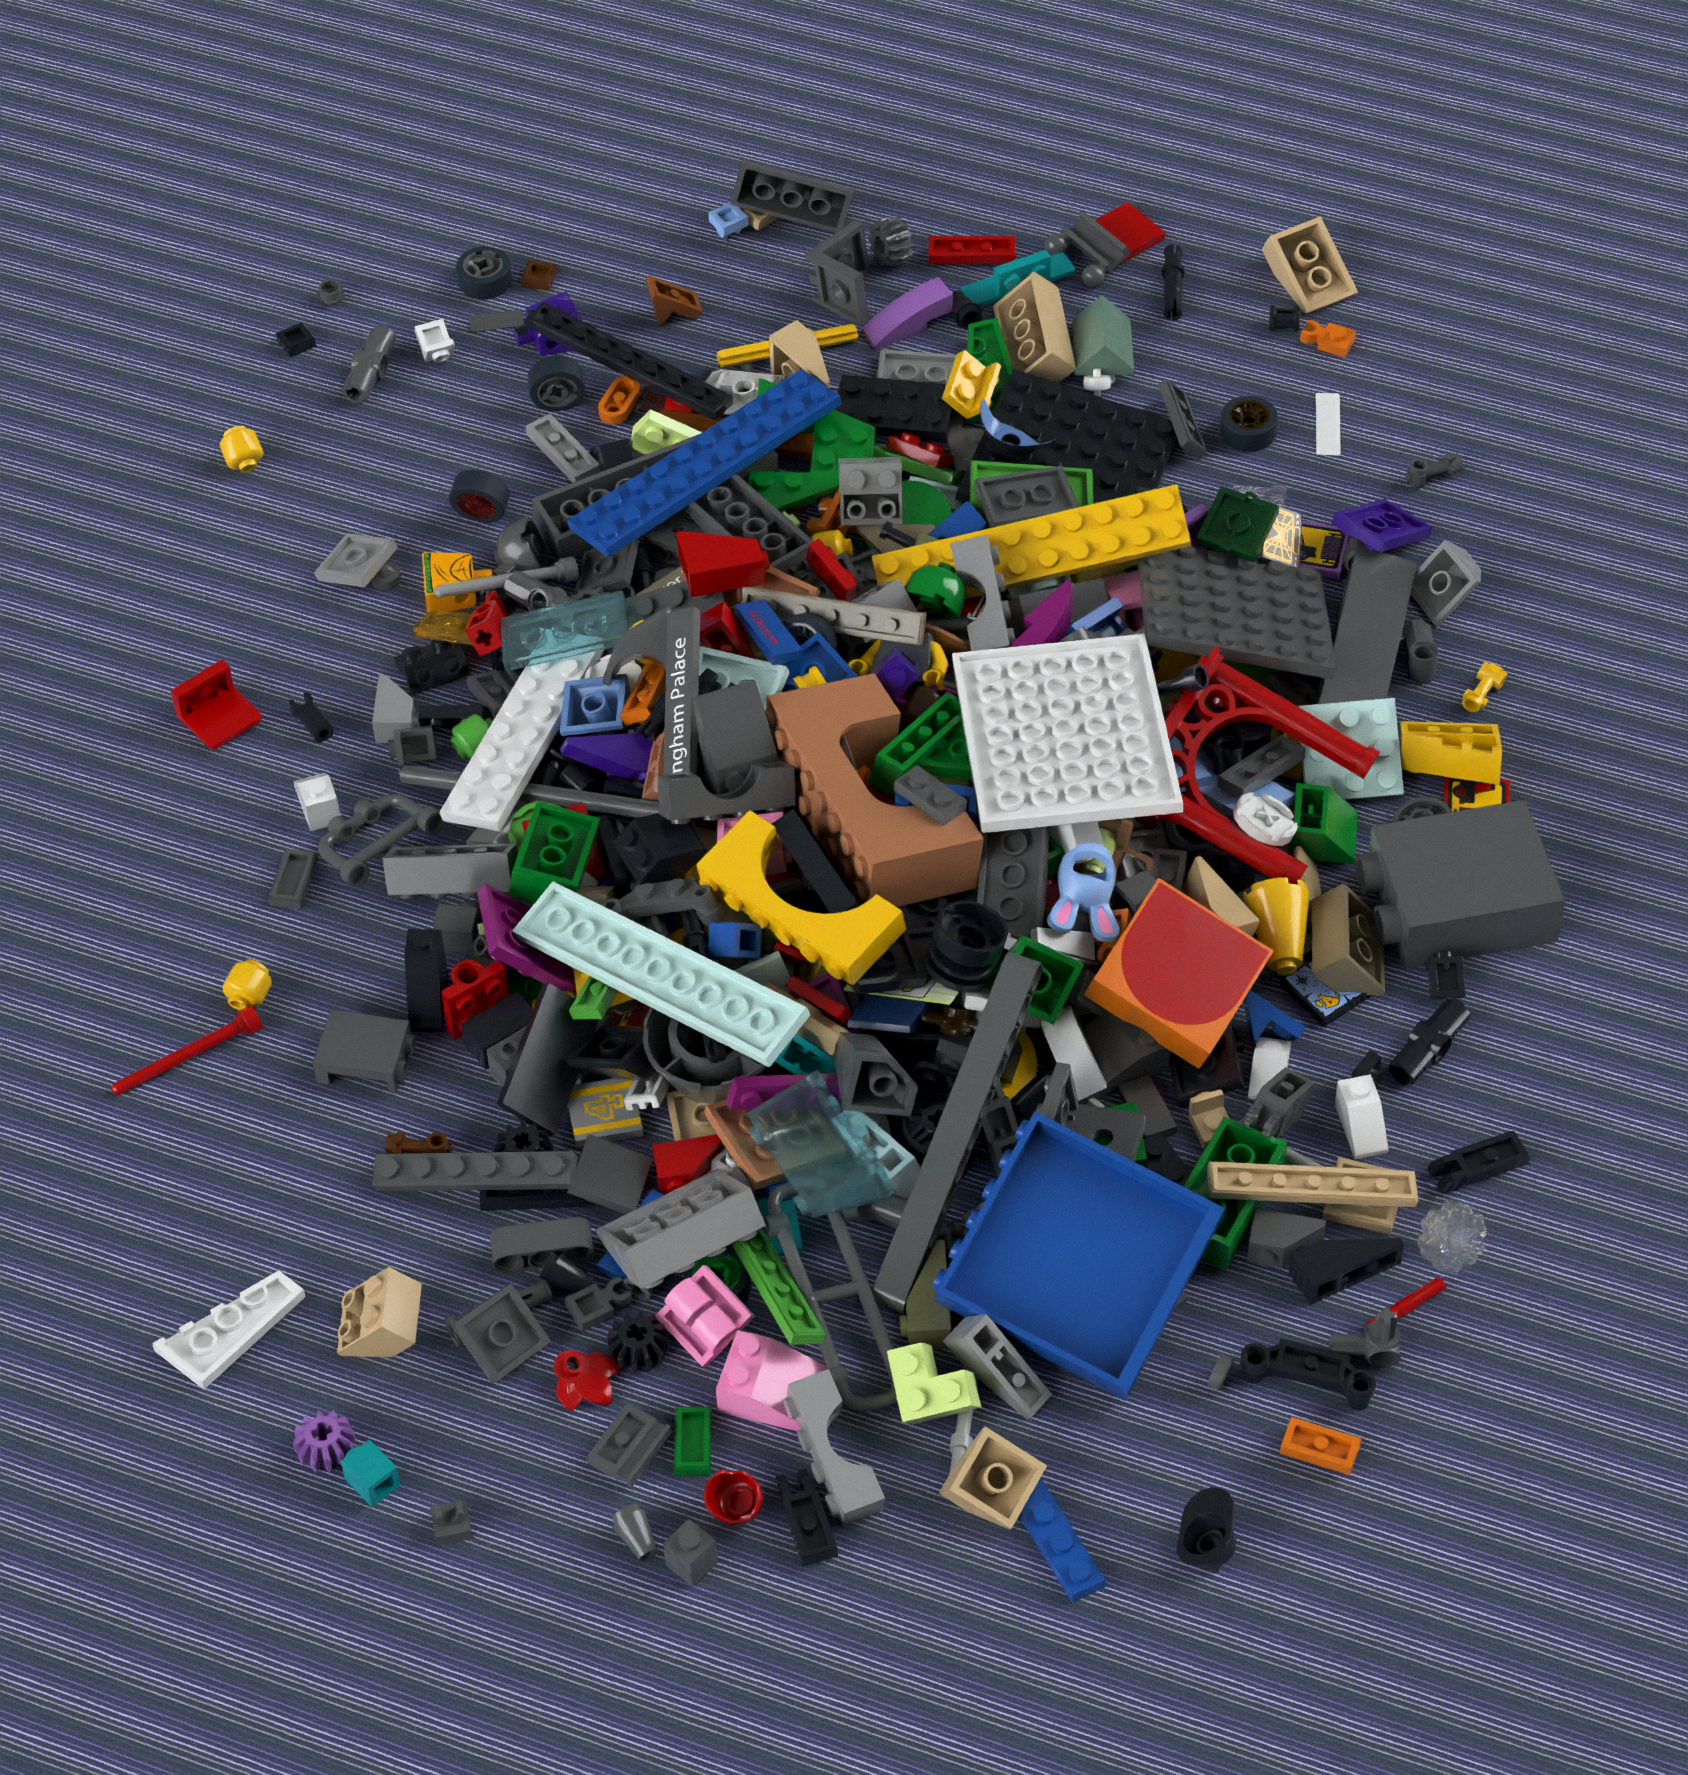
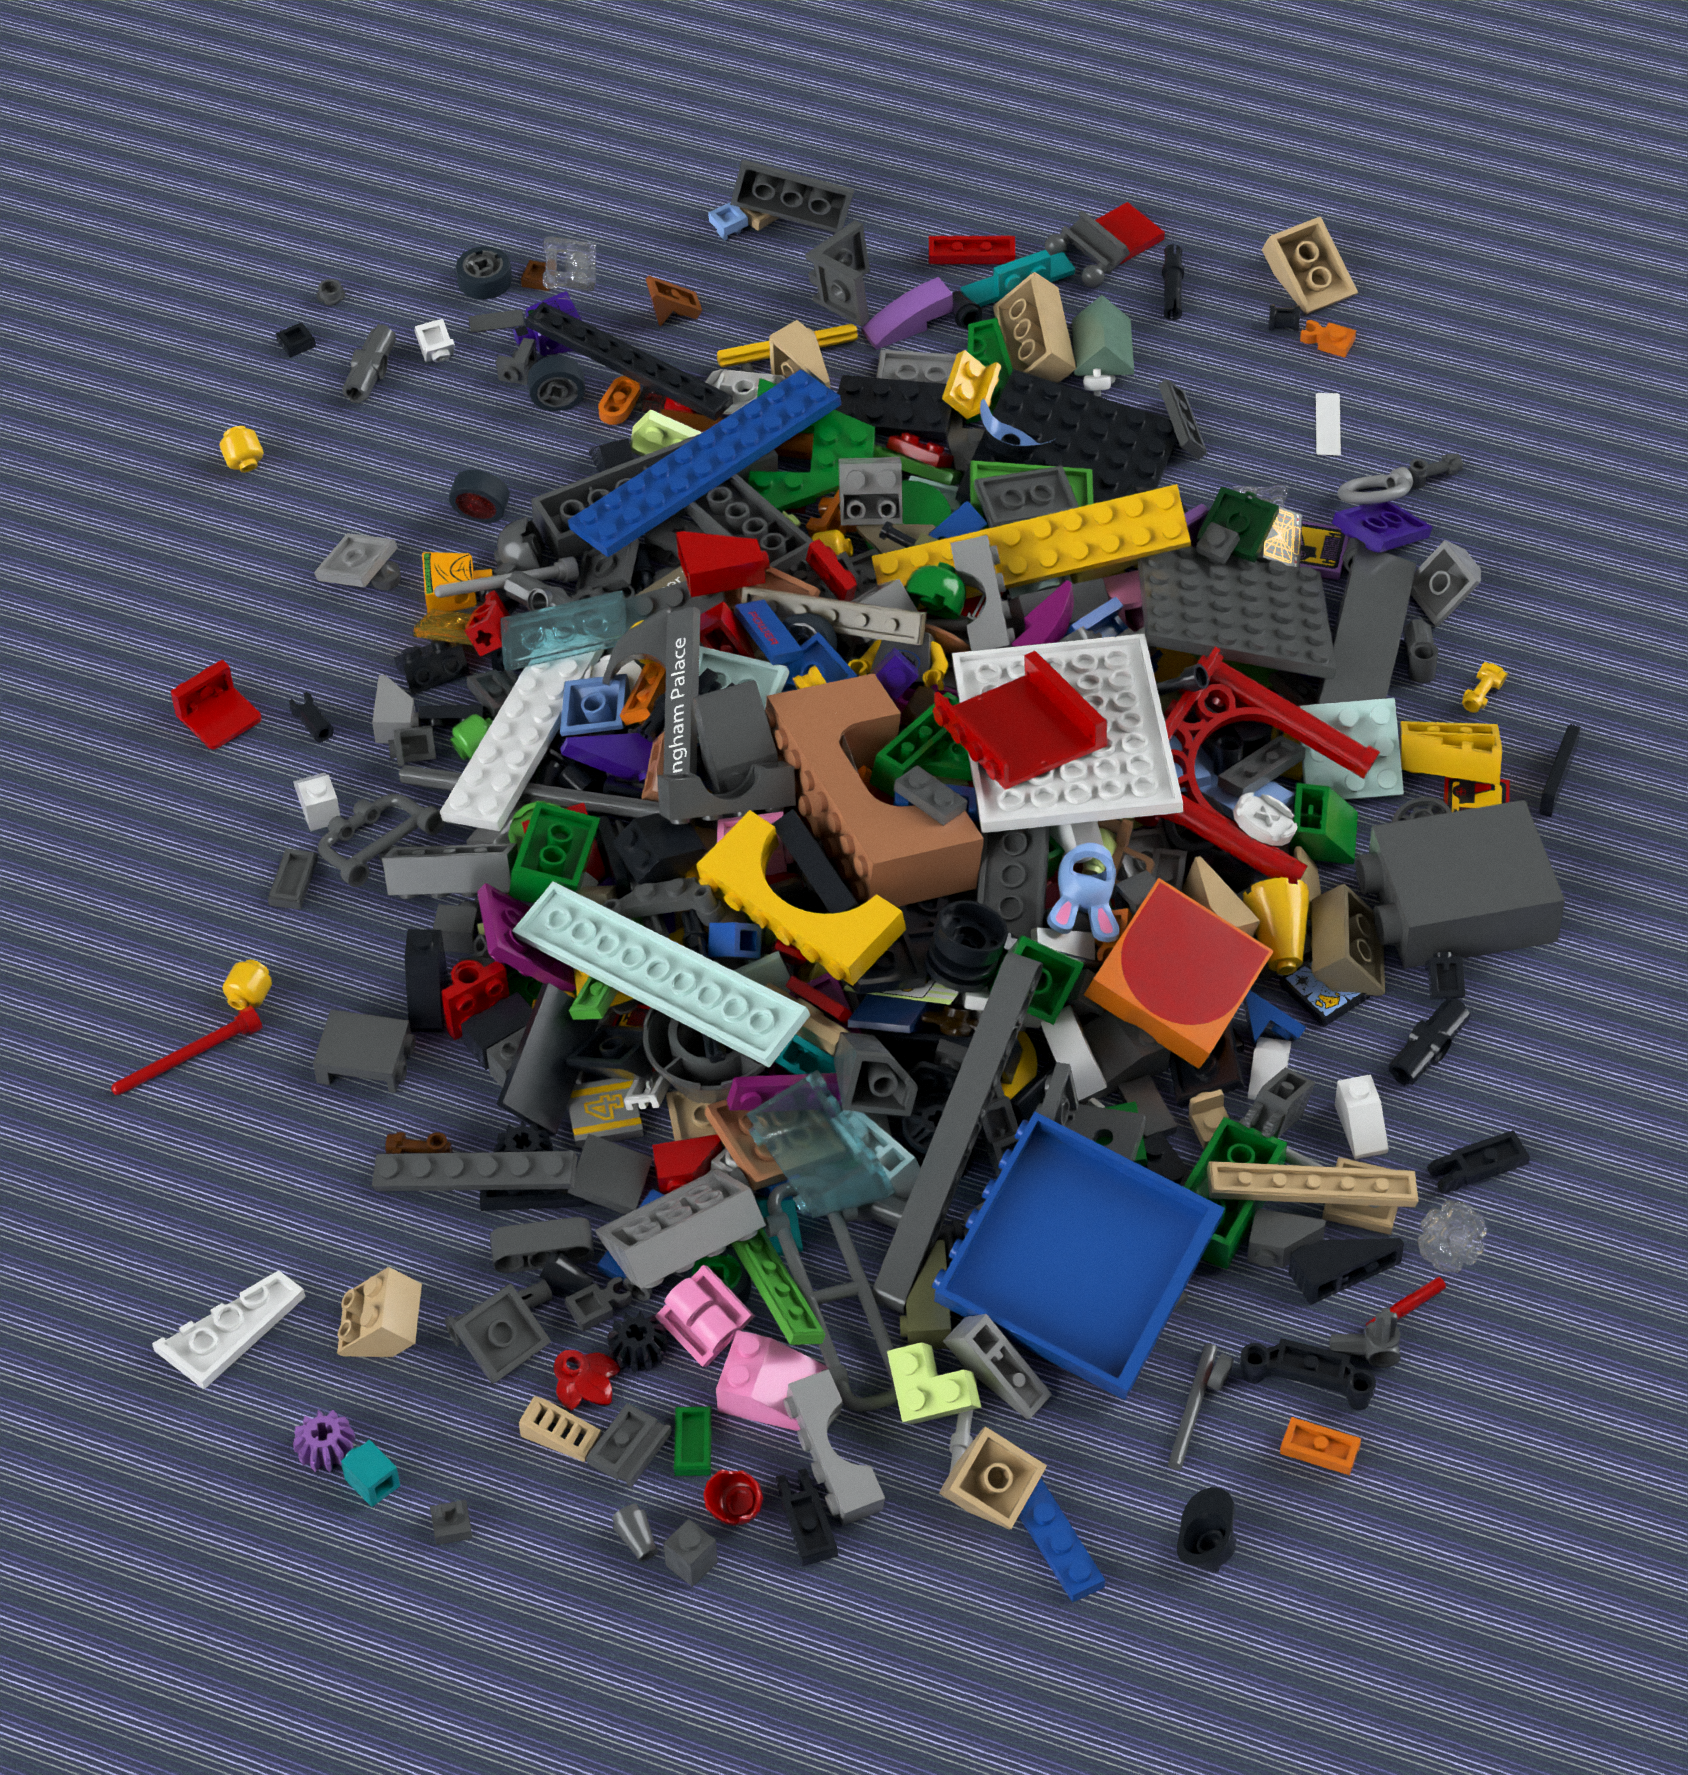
light grey plate [525,413,601,483] -> none
dark grey gear [867,216,914,266] -> none
black wheel [1220,396,1278,451] -> none
black plate [1351,1050,1383,1087] -> none
none -> dark grey bracket [496,338,537,385]
none -> tan slope [519,1396,601,1462]
none -> clear plate [543,236,596,291]
none -> red panel [933,651,1107,790]
none -> dark grey bar [1168,1343,1218,1470]
none -> dark grey plate [1196,522,1240,564]
none -> light grey piece [1337,467,1413,504]
none -> black tile [1539,724,1581,817]

